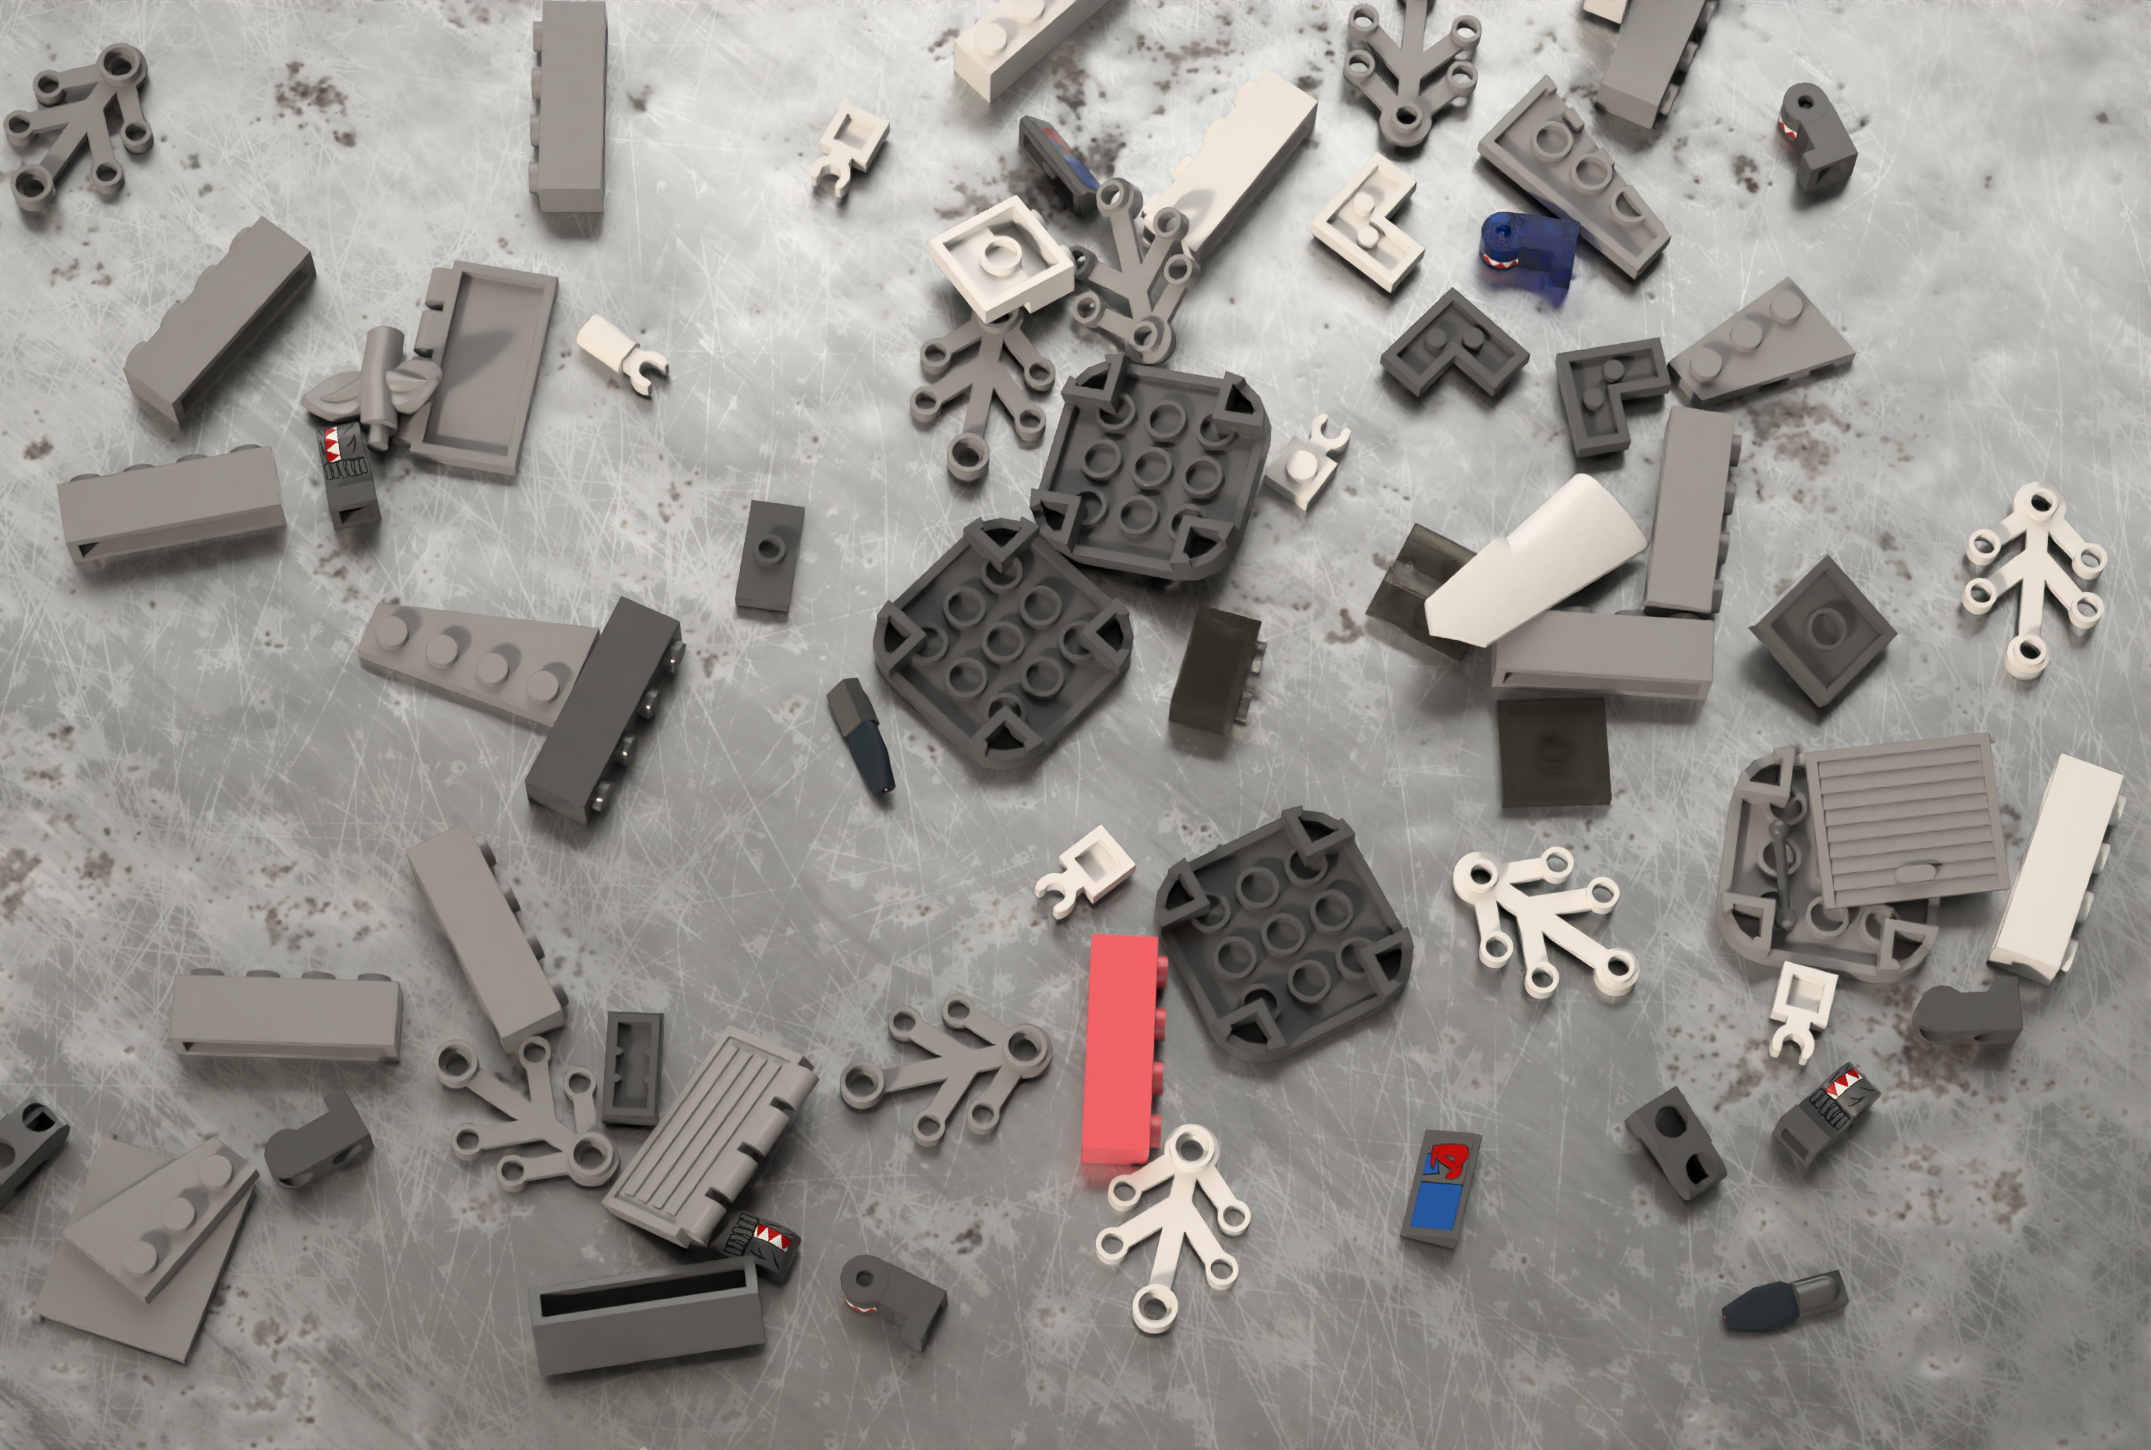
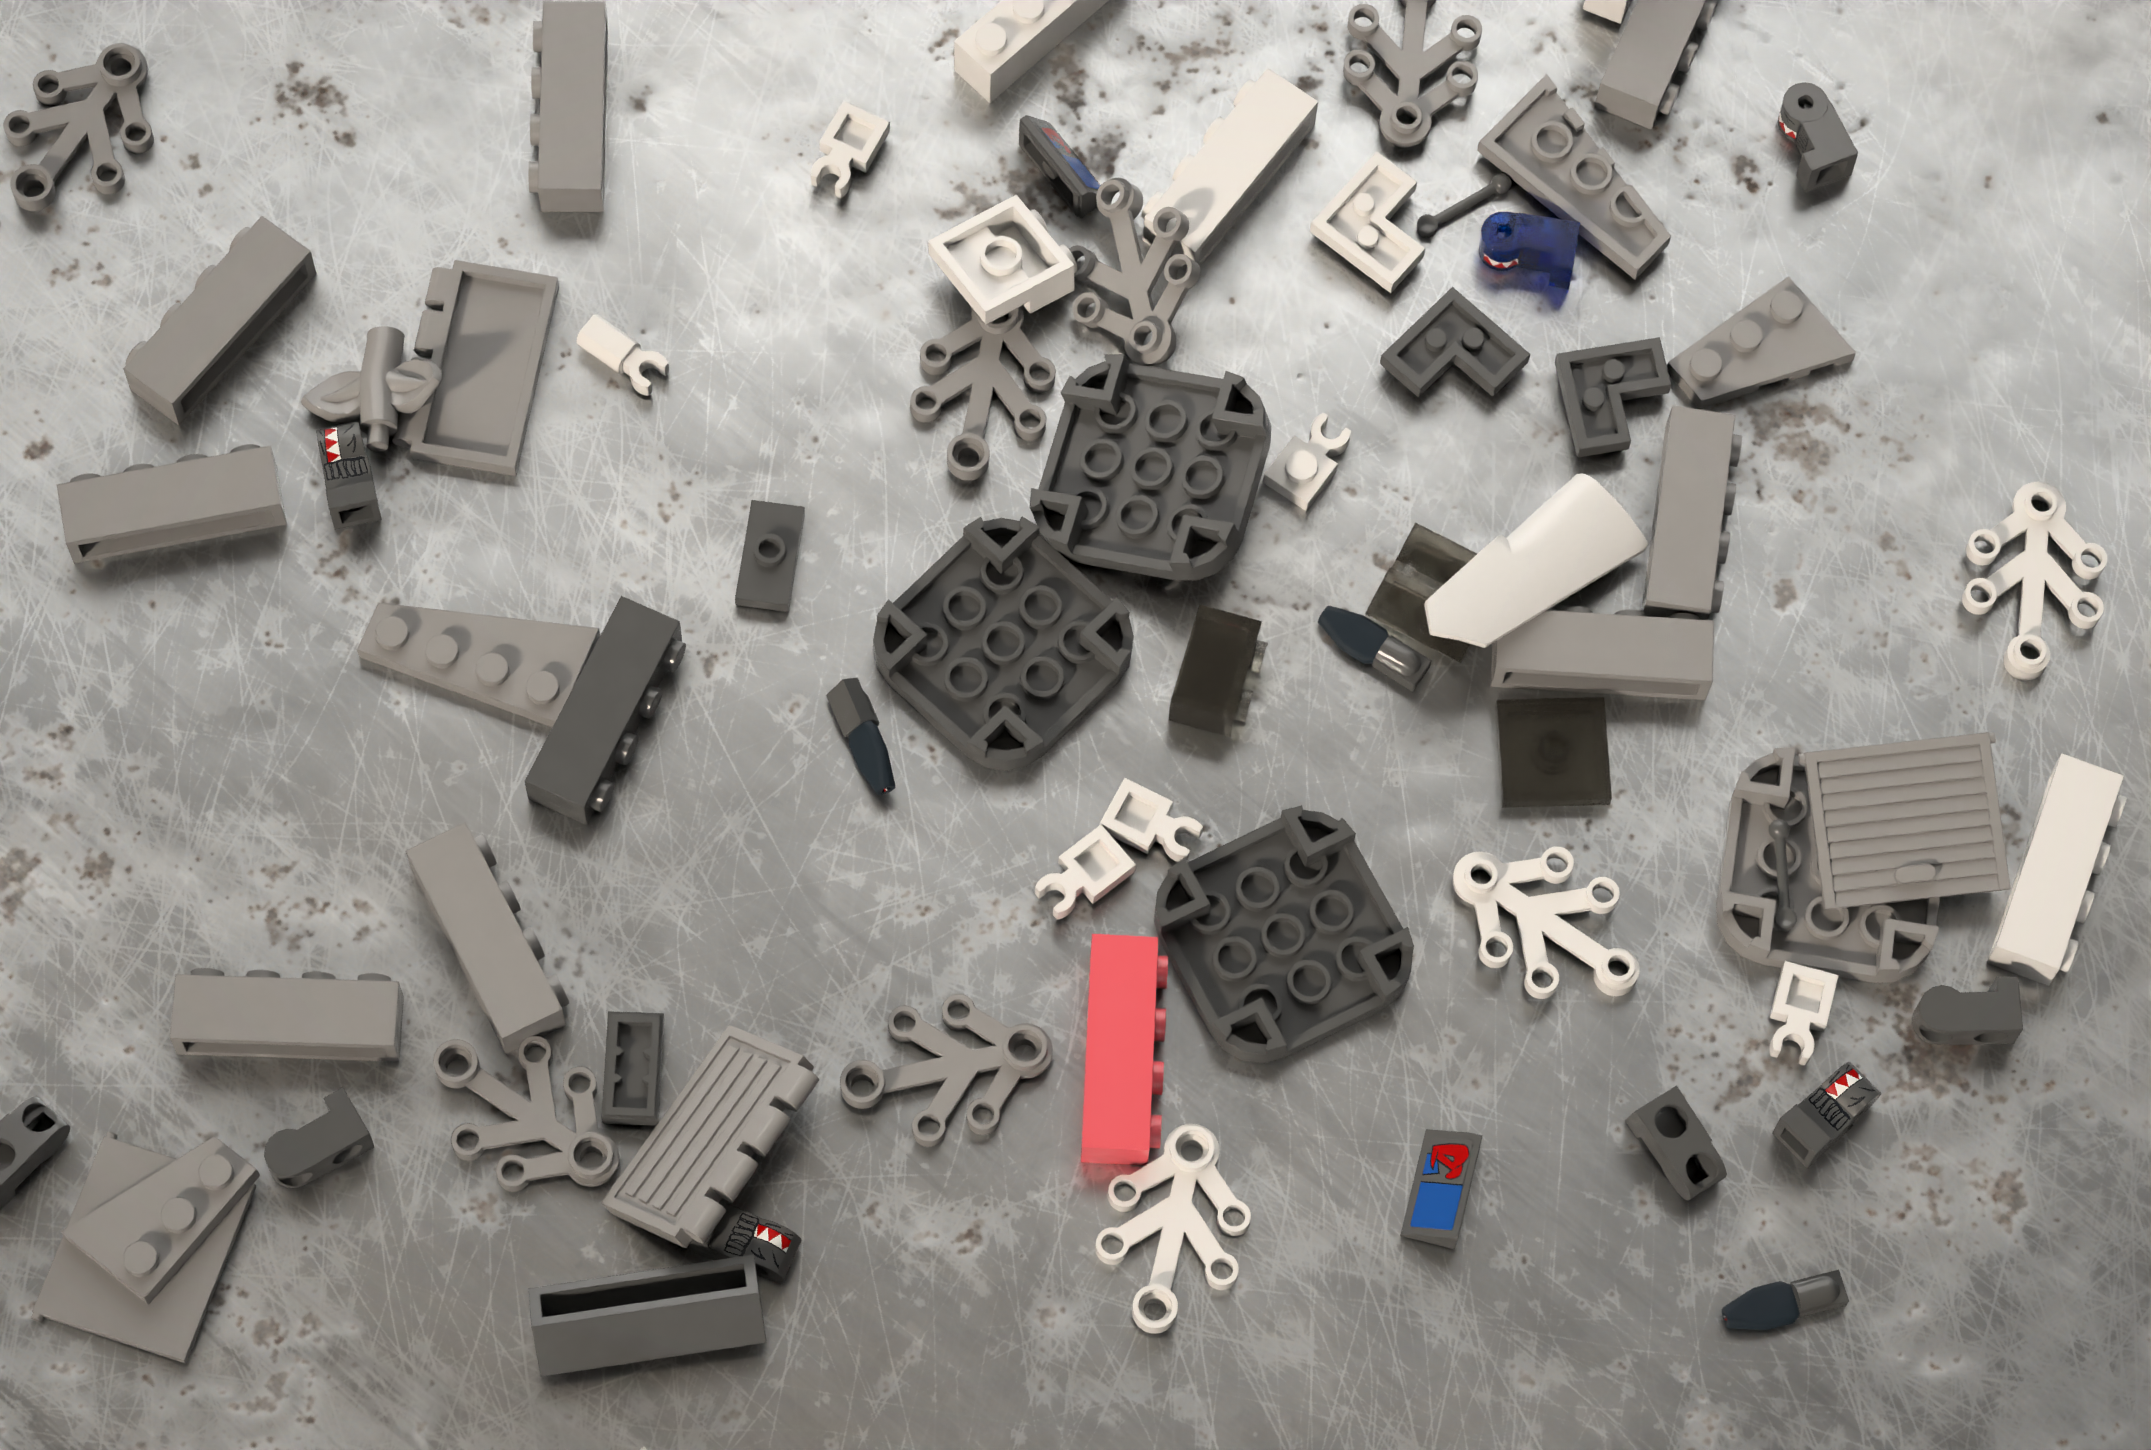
dark grey leg [840,1254,948,1353] -> none
dark grey hinge [1748,554,1898,707] -> none
none -> white plate [1100,778,1203,862]
none -> piece [1318,605,1432,692]
none -> dark grey hinge [1417,173,1512,238]

